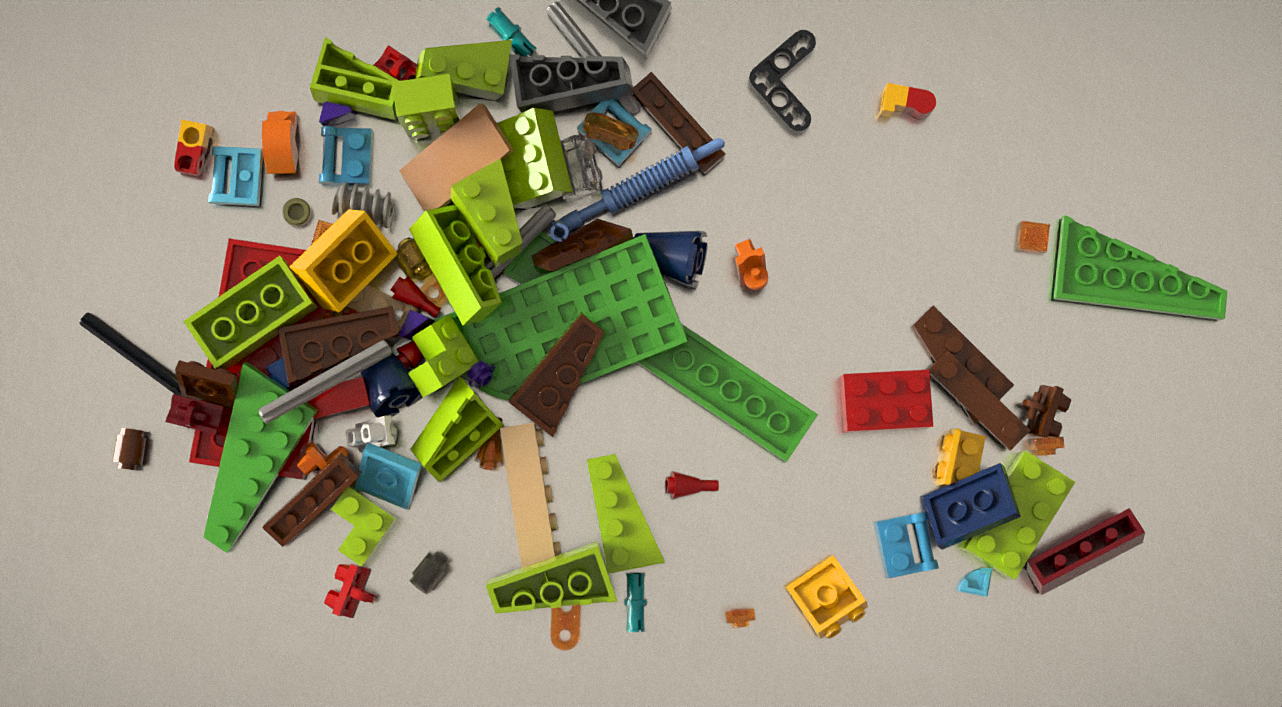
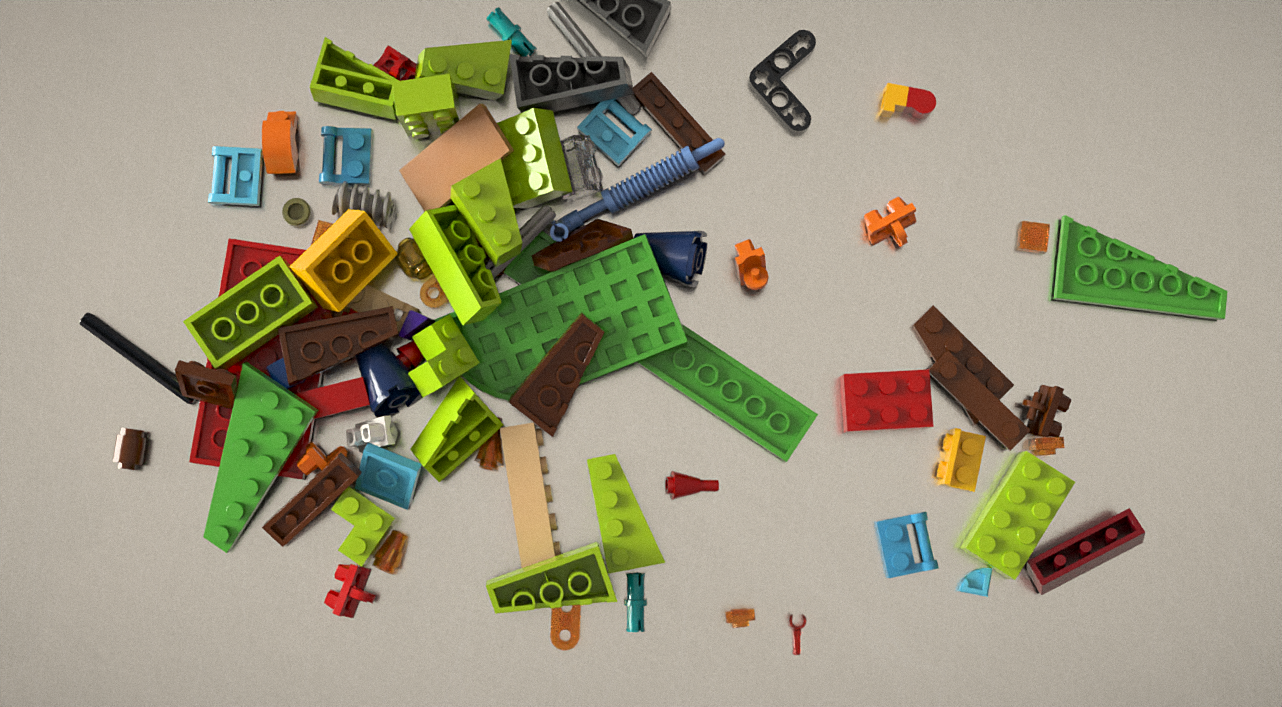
dark red hips [165,394,225,435] -> none
leg [174,119,214,176] -> none
light grey axle [258,340,392,423] -> none
dark purple slope [319,101,356,126] -> none
red cone [390,275,441,318] -> none
clear smoke brick [410,550,452,595] -> none
dark purple plate [467,361,496,388] -> none
clear orange plate [582,112,639,150] -> none
yellow plate [786,555,868,639] -> none
dark blue plate [923,463,1021,550] -> none
none -> clear orange cone [372,530,408,575]
none -> clear red hand [788,614,806,655]
none -> orange hips [864,197,916,246]

